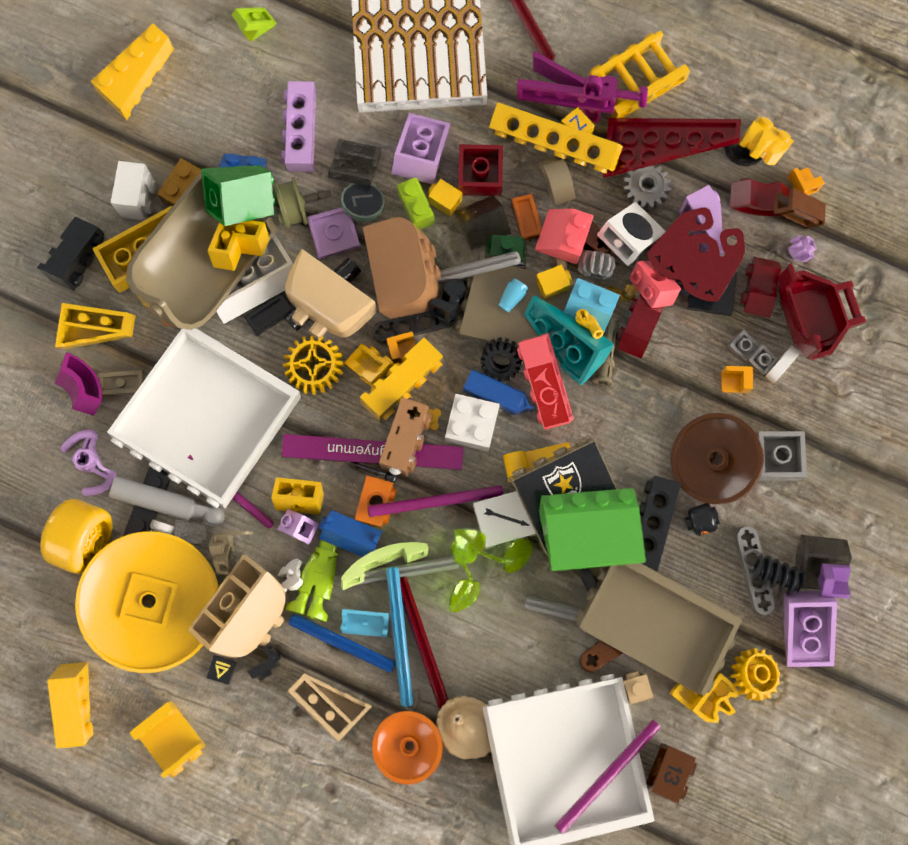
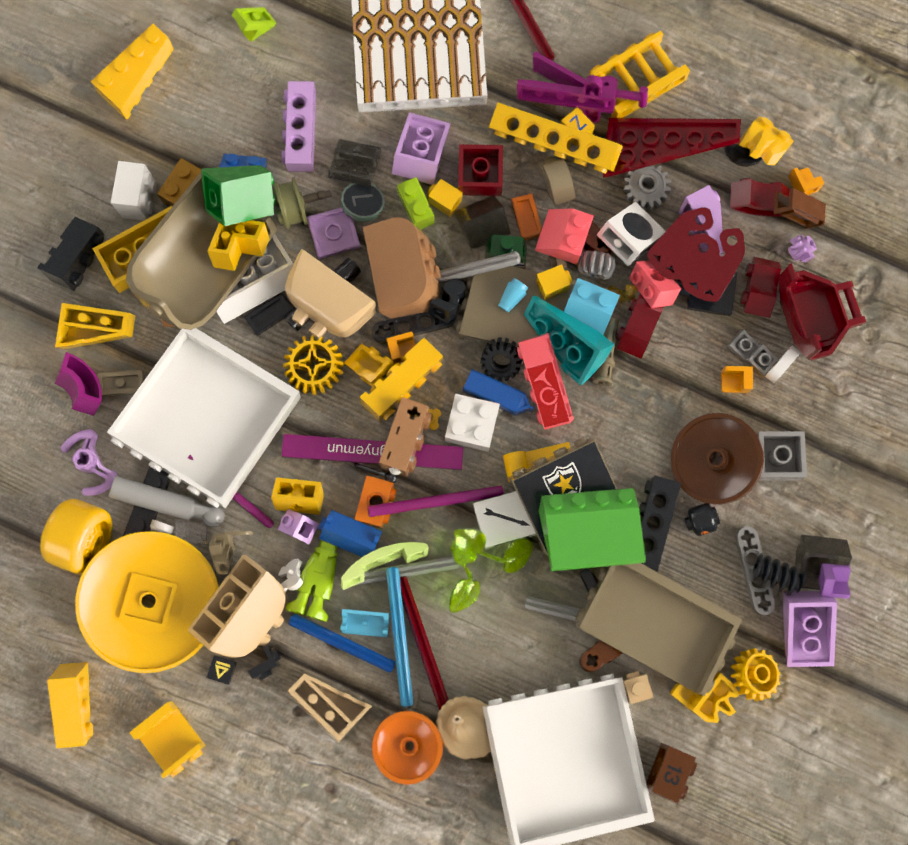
magenta piece [554,720,661,834] -> none
yellow arm [575,309,604,339] -> none

